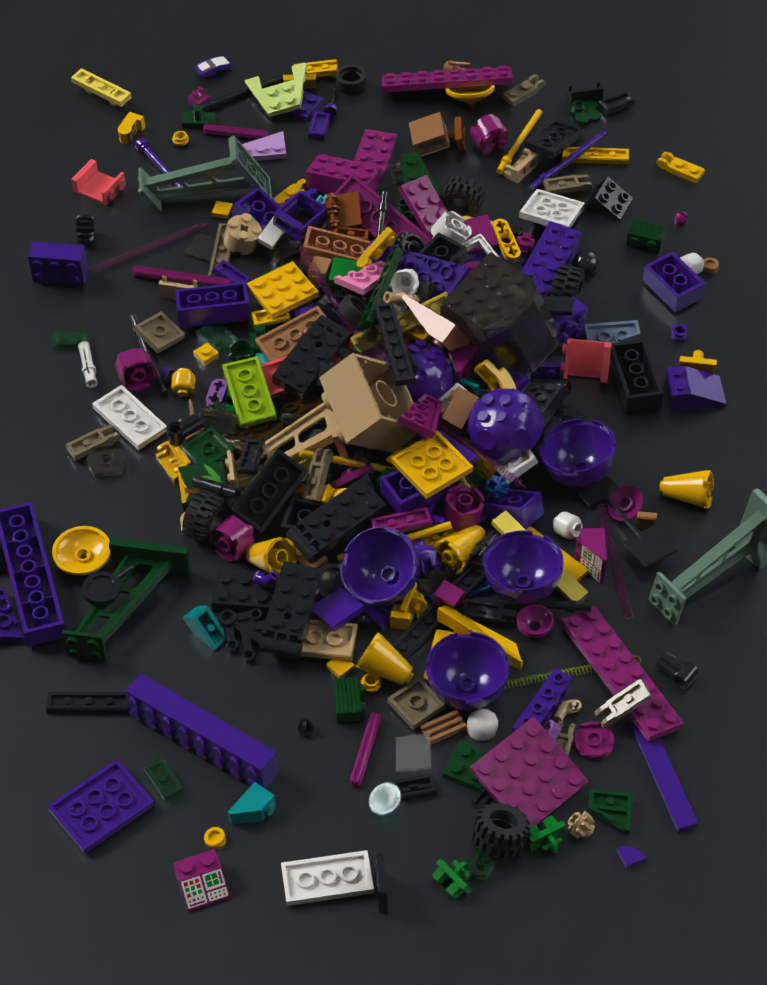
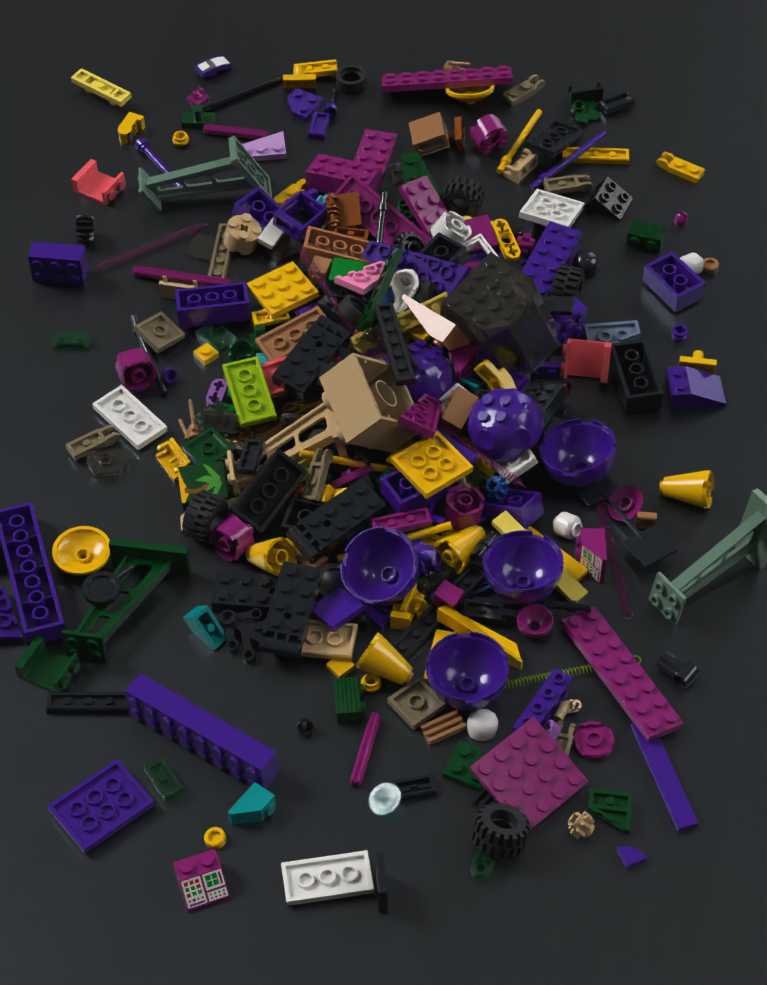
white pin [78,341,98,388] -> none
black piece [166,413,204,446] -> none
yellow head [171,368,196,397] -> none
black pin [192,475,242,500] -> none
yellow tile [212,201,233,220] -> none
dark purple tile [212,259,251,285] -> none
yellowish green wing [245,63,307,117] -> none
dark purple arm [253,570,279,587] -> none
yellow hinge [356,227,398,270] -> none
tan pin [383,291,419,307] -> none
clear piece [396,734,431,772] -> none
green hips [432,858,472,899] -> none
green hips [527,816,566,854] -> none
hinge [595,679,653,728] -> none
none -> dark green panel [14,636,80,692]

